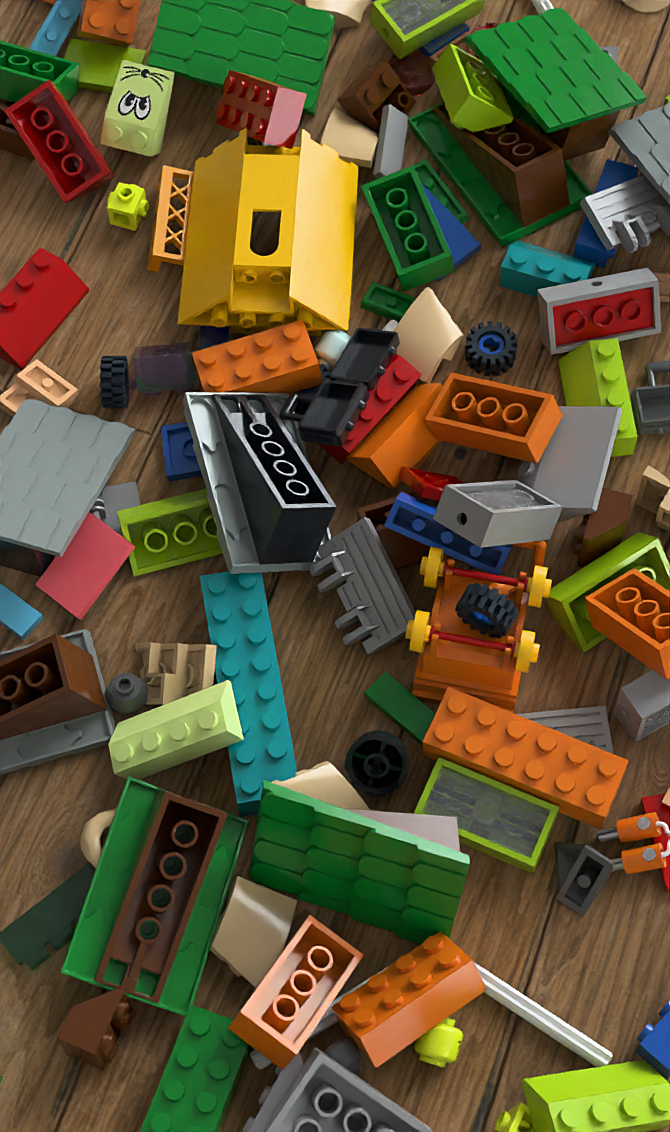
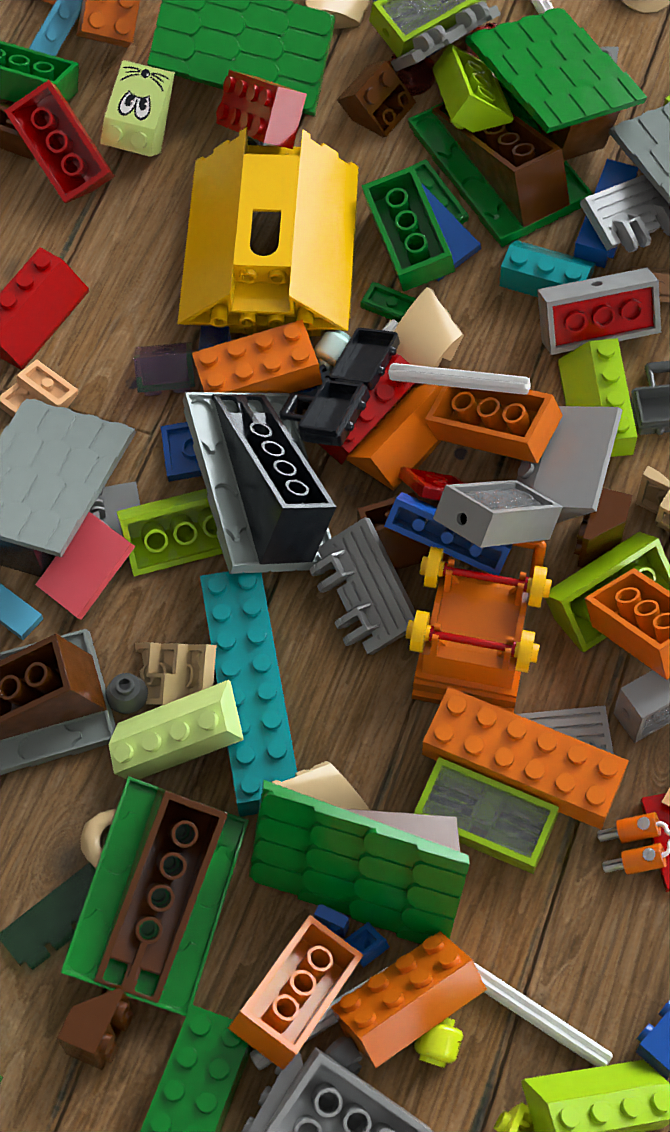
lime tile [64,38,147,93] -> none
black bush [100,356,129,408] -> none
neon yellow brick [107,182,149,231] -> none
light orange fence [147,165,194,272] -> none
tan slope [209,876,297,988] -> none
tan slope [320,108,379,168] -> none
black cylinder [344,730,409,797] -> none
green tile [364,671,435,746] -> none
light grey tile [373,104,408,179] -> none
black bush [455,583,518,638] -> none
black bush [465,321,517,376] -> none
dark grey slope [554,842,615,916] -> none
none -> blue tile [314,904,349,938]
none -> blue tile [344,922,390,968]
none -> white axle [388,363,531,395]
none -> light grey hinge [391,1,501,71]

